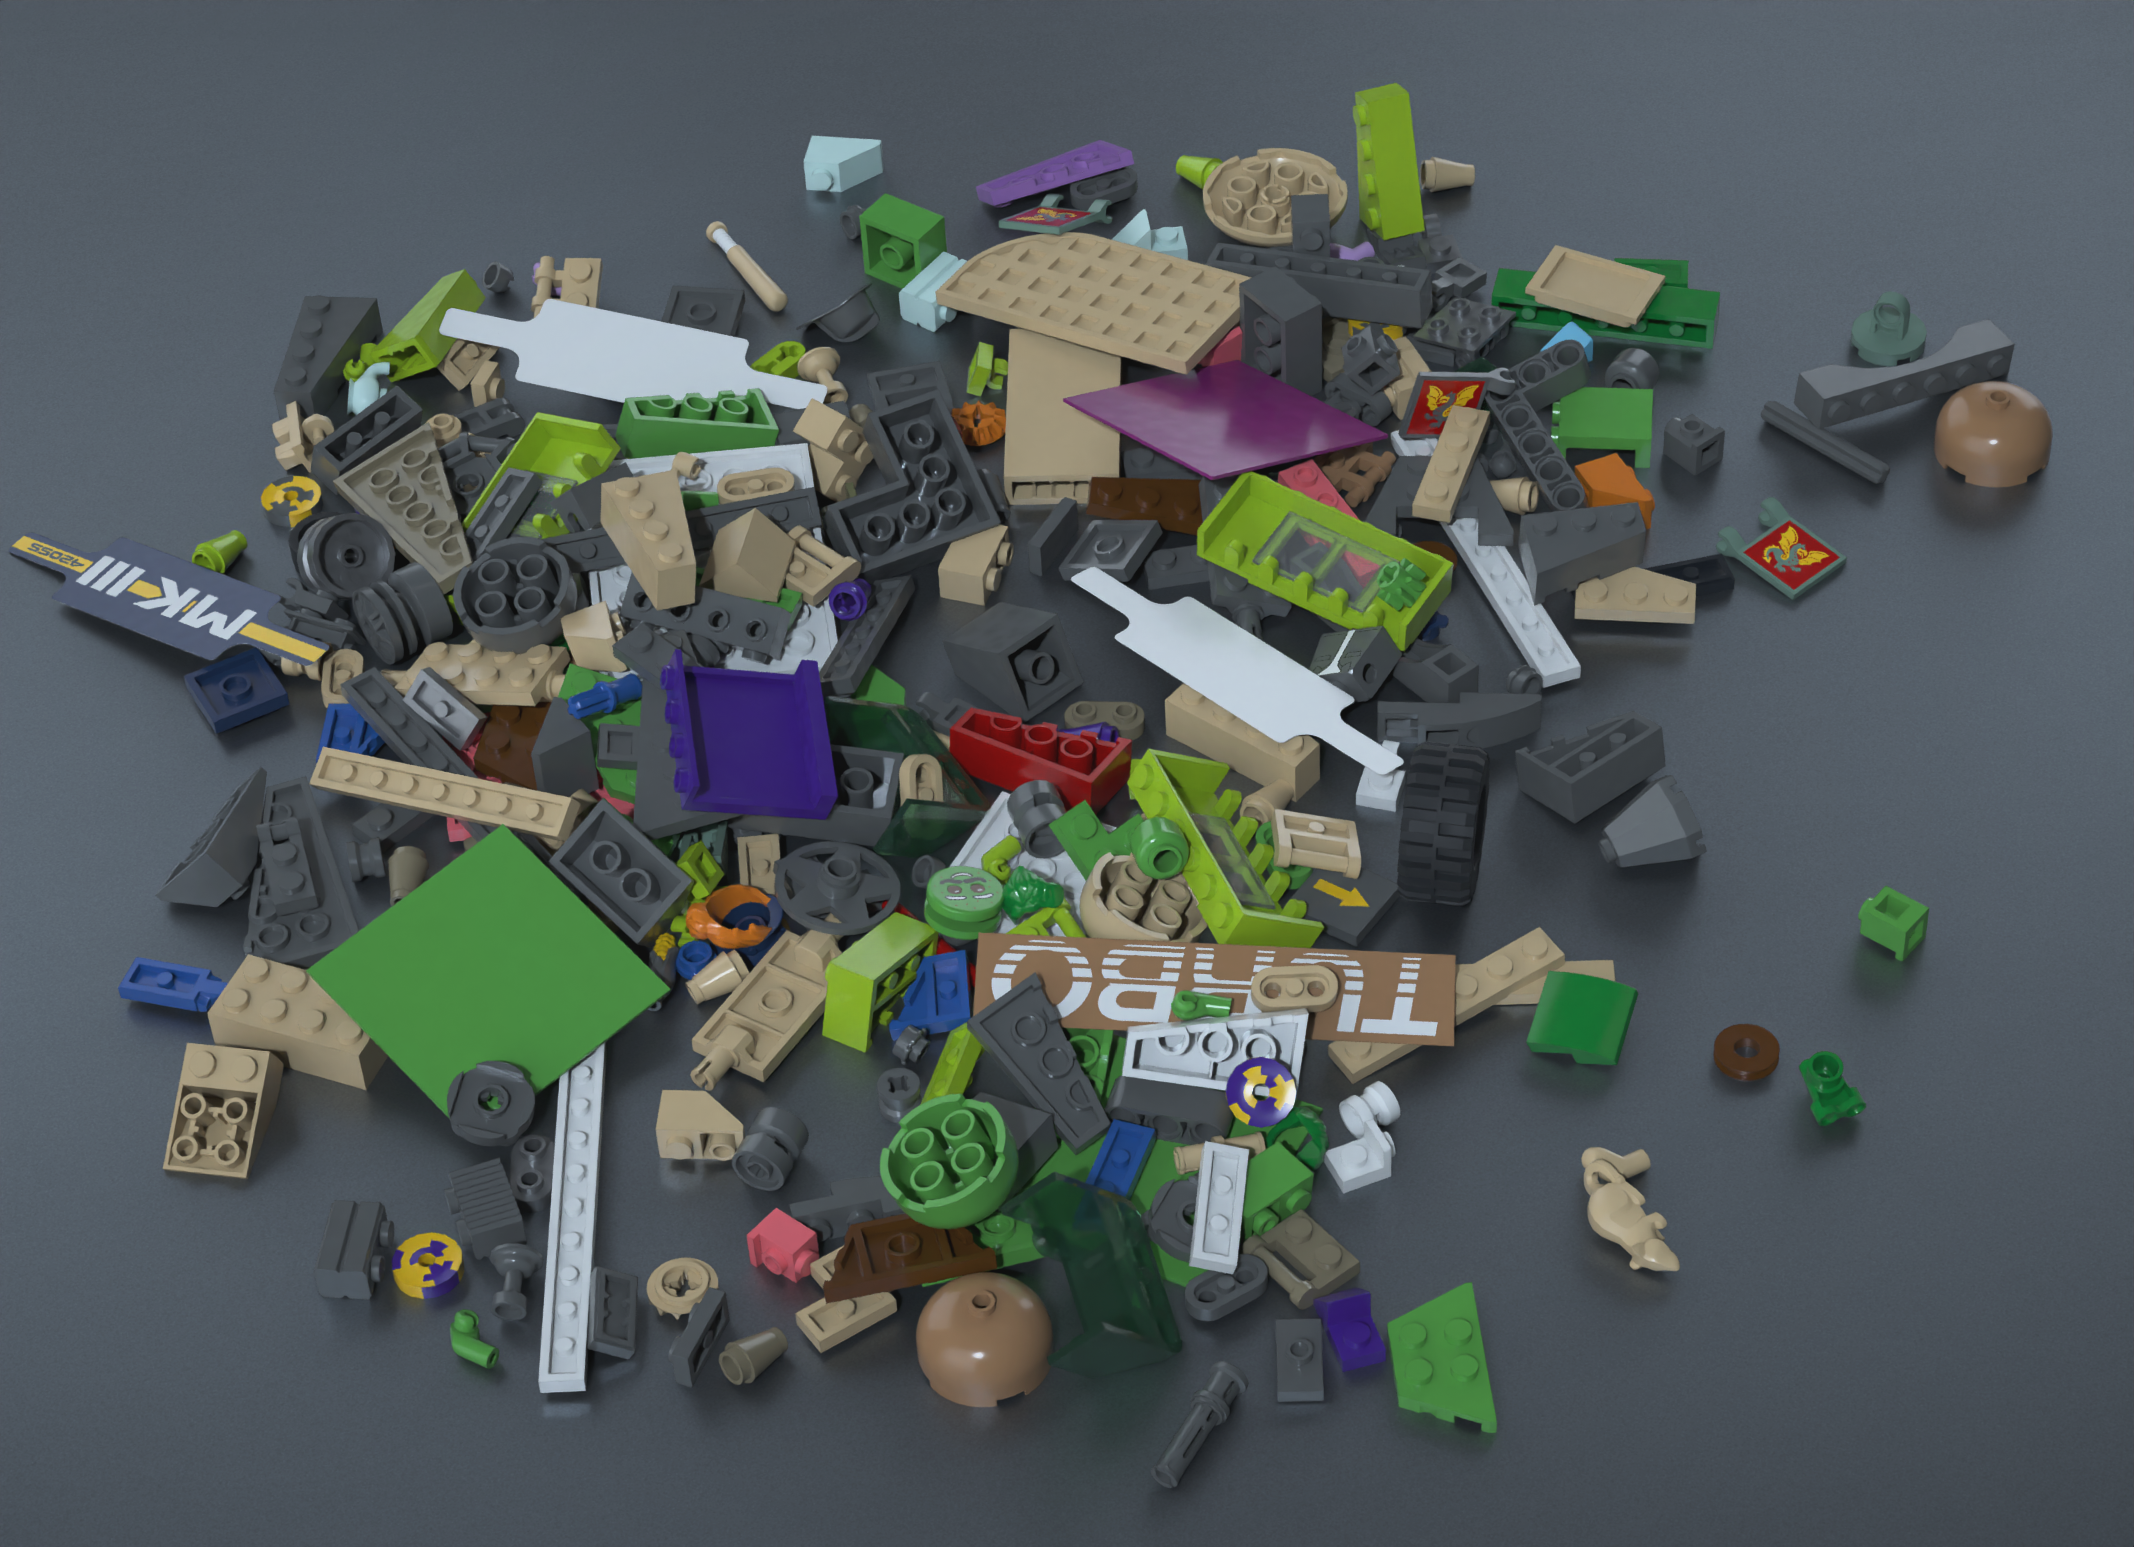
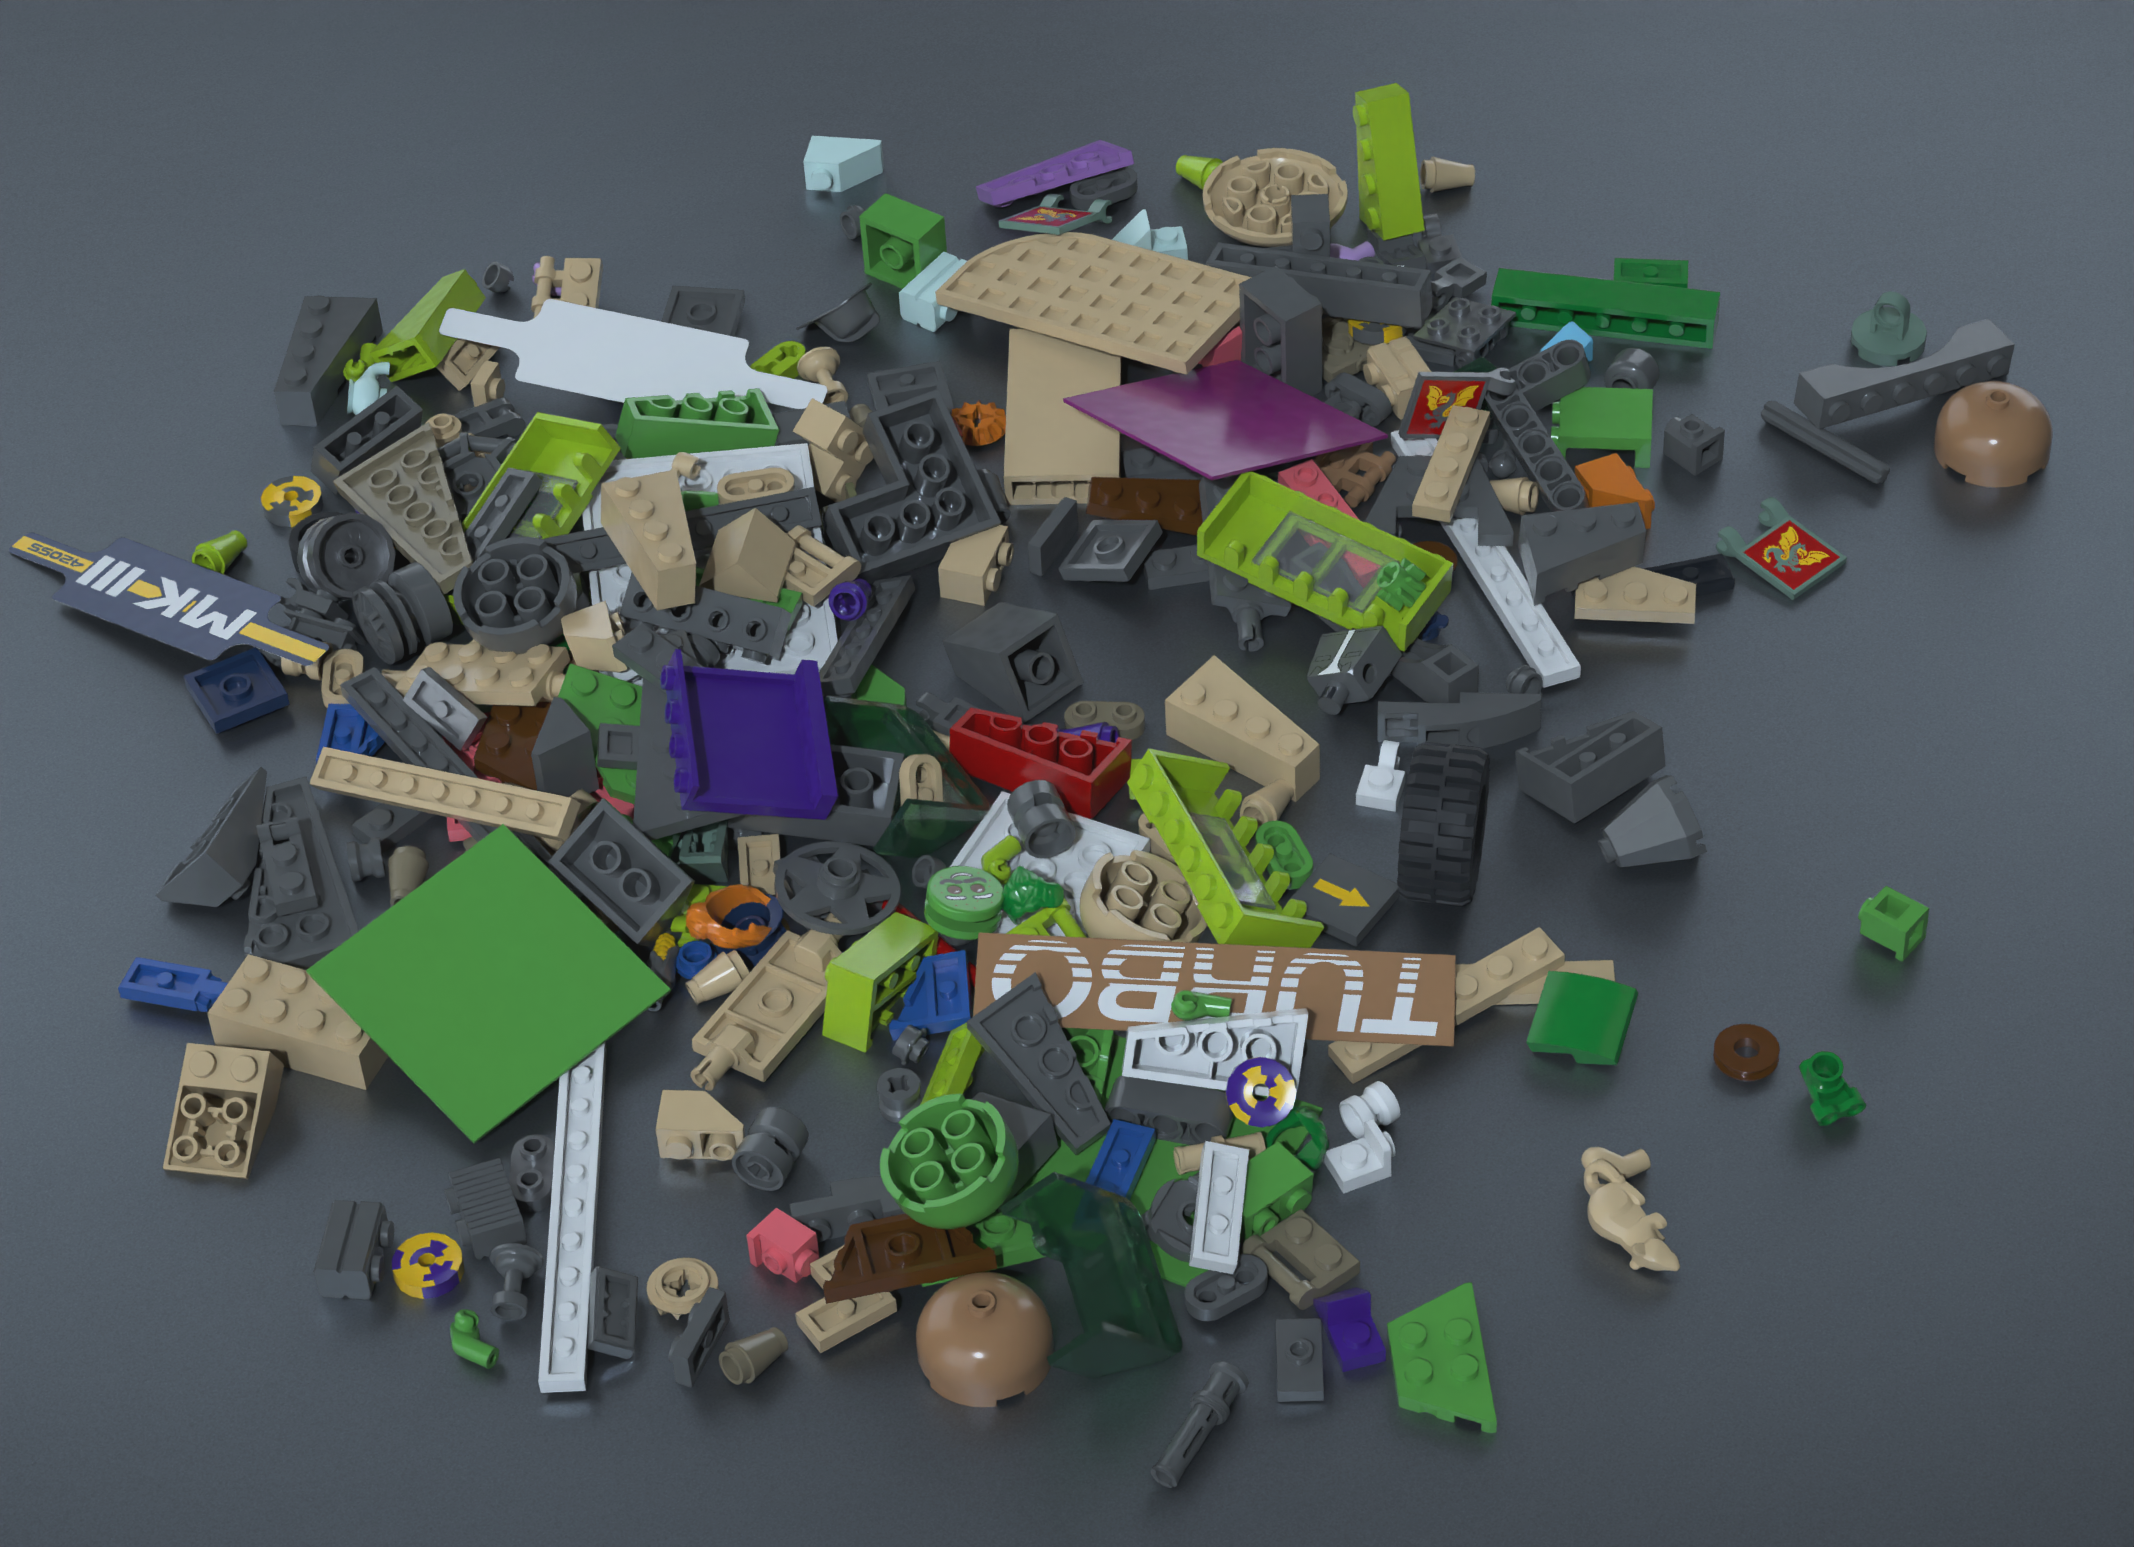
tan hips [272,401,334,473] -> none
dark grey plate [447,1061,535,1147] -> none
dark grey hinge [550,462,634,533] -> none
blue axle [567,673,642,720] -> none
lime tile [675,841,724,900] -> none
tan piece [706,221,788,312] -> none
lime tile [966,342,1008,397] -> none
bright green plate [1049,800,1144,880] -> none
white sticker [1071,567,1404,775] -> none
bright green head [1130,817,1189,879] -> none
tan plate [1251,965,1338,1012] -> none
tan plate [1271,809,1361,879] -> none
dark grey brick [1341,325,1400,396] -> none
tan piece [1525,245,1665,327] -> none

